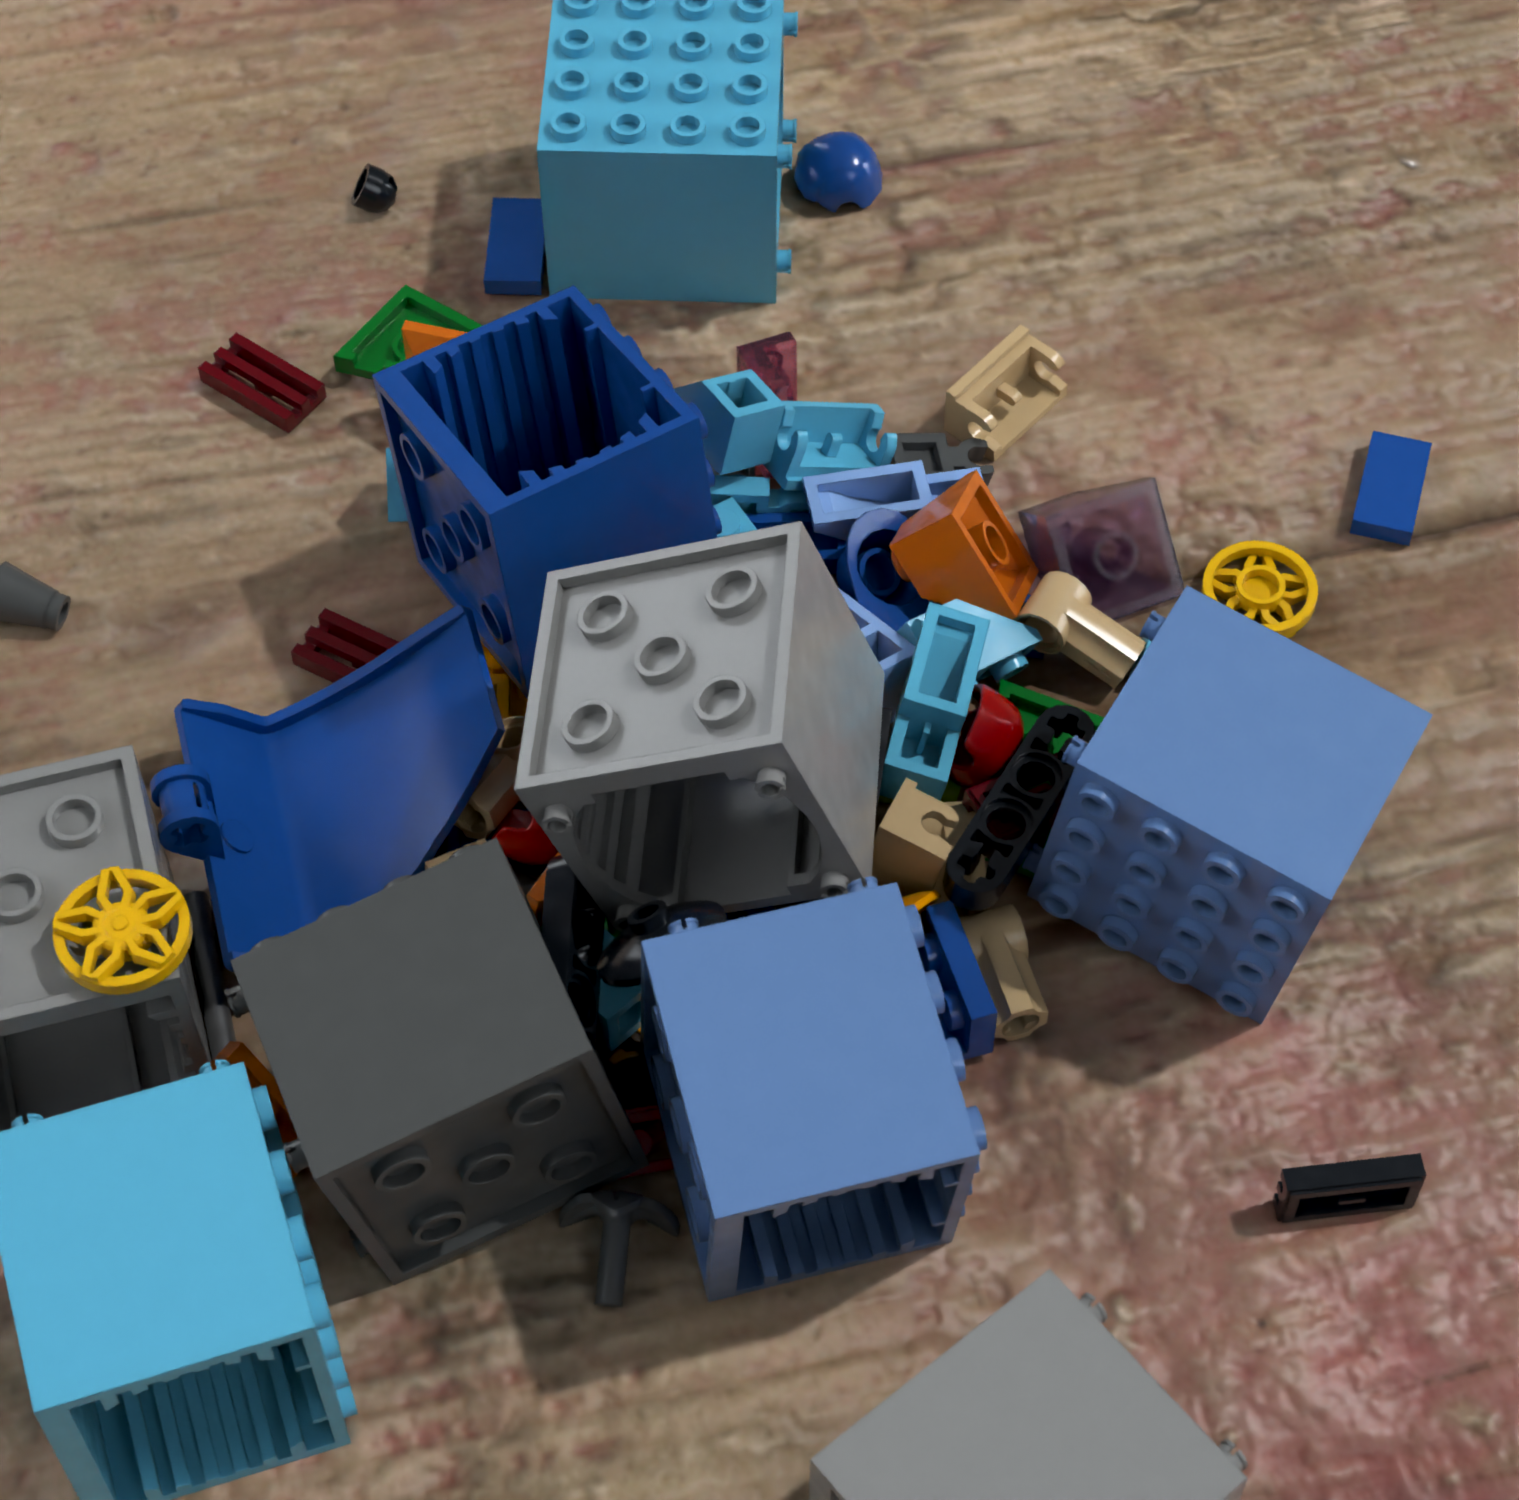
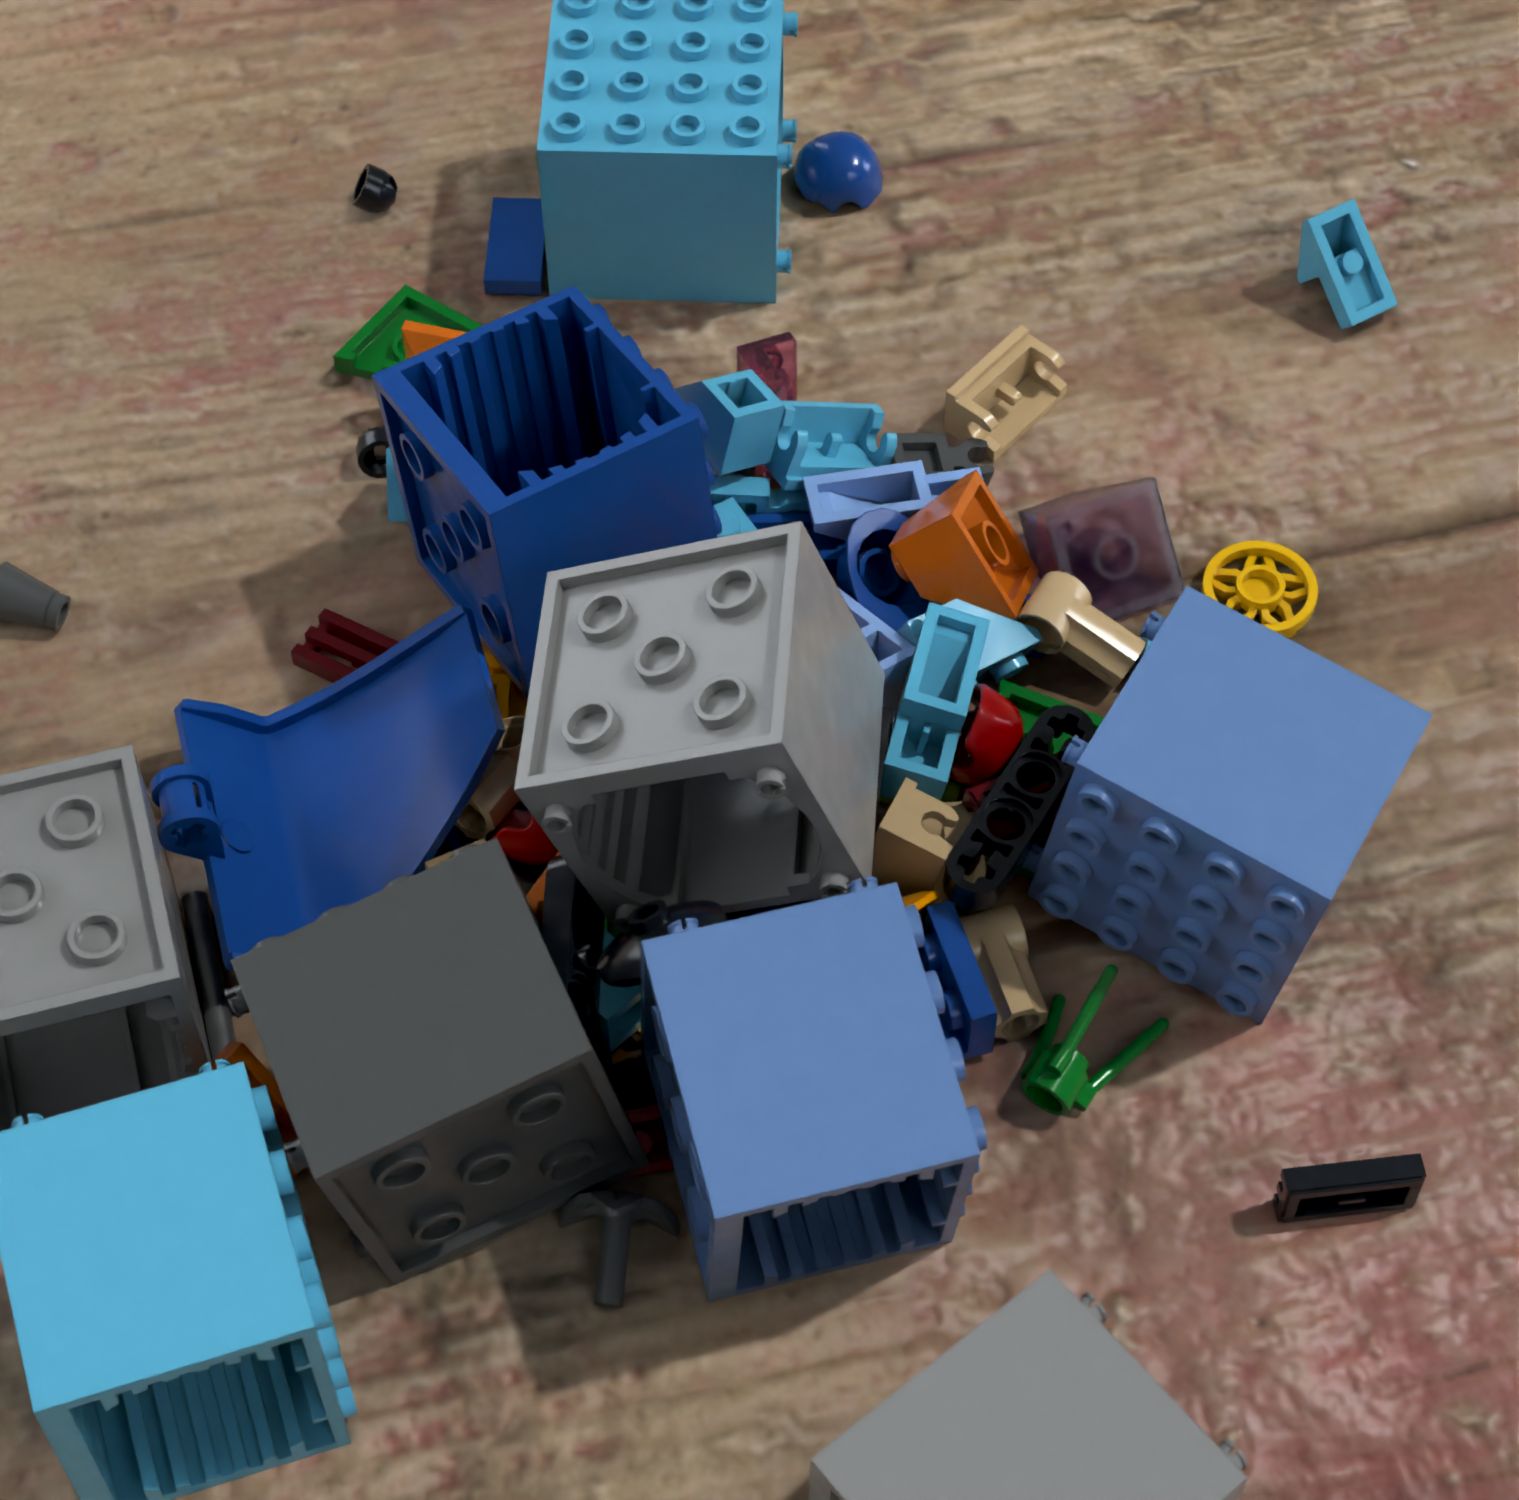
yellow wheel [52,866,193,995] -> none
dark red tile [198,332,327,433] -> none
blue tile [1350,431,1432,546] -> none
none -> black hinge [356,426,390,478]
none -> green plant [1020,964,1169,1116]
none -> medium azure slope [1297,199,1398,330]

